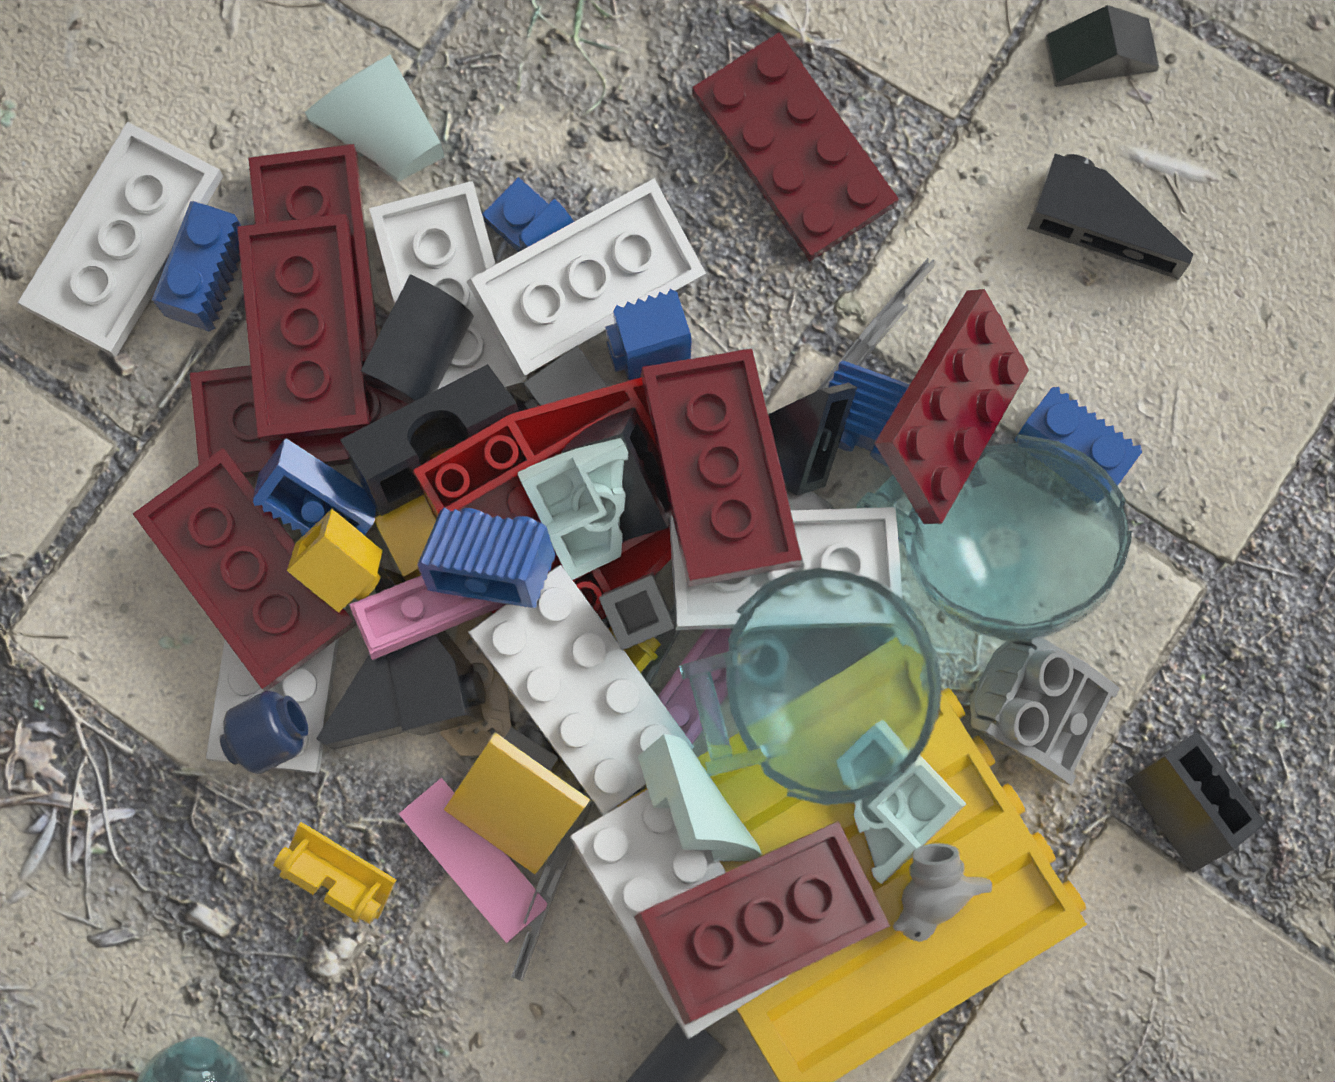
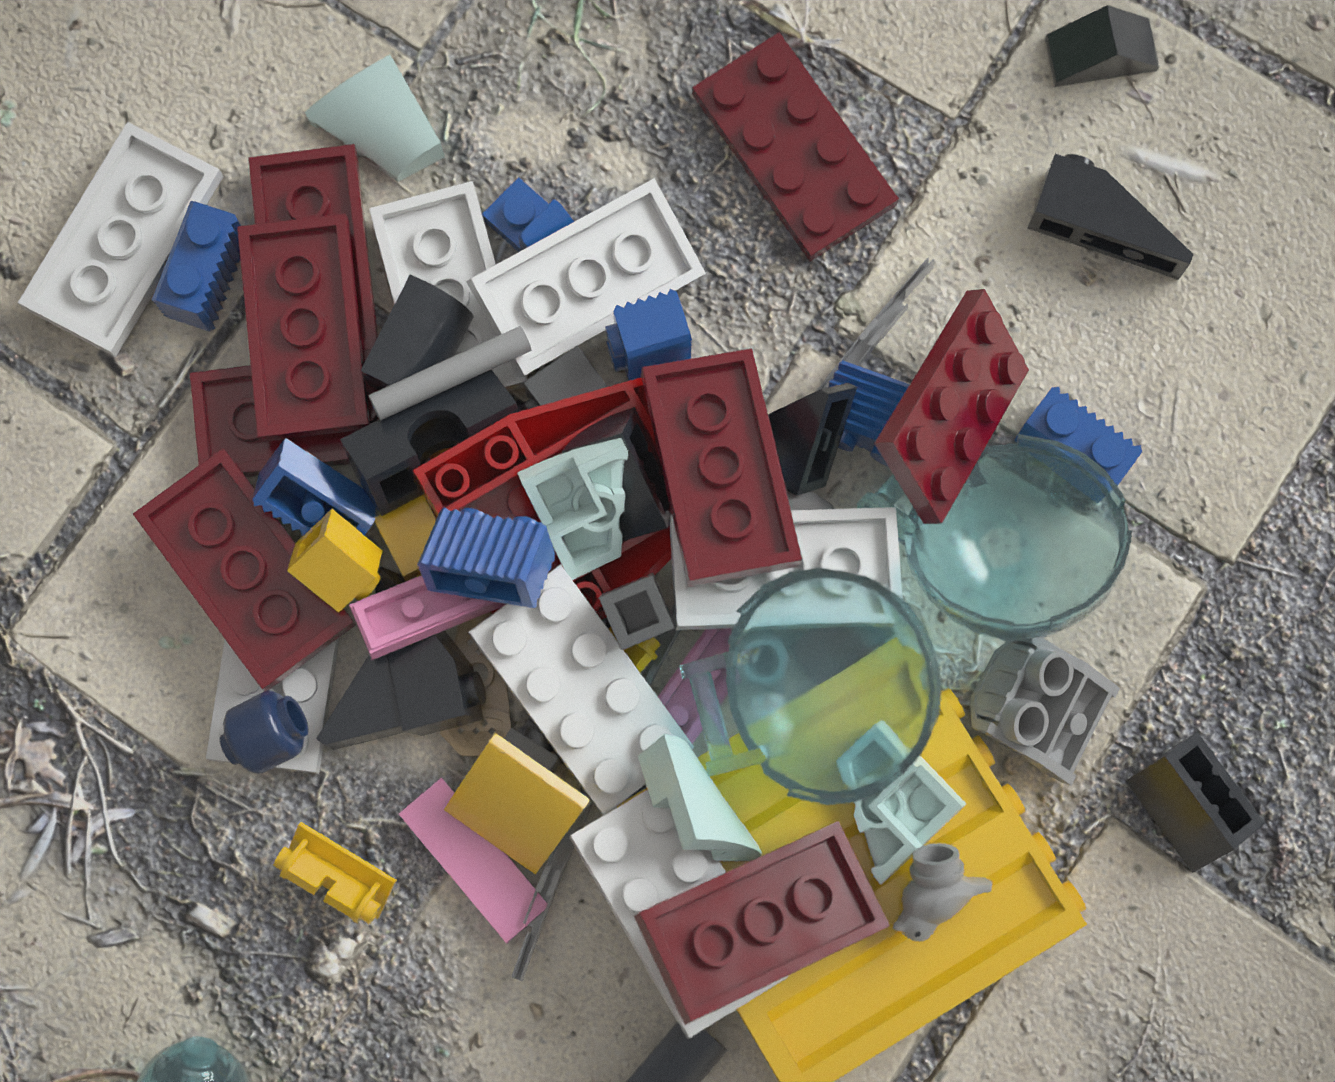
none -> light grey piece [368,326,532,421]

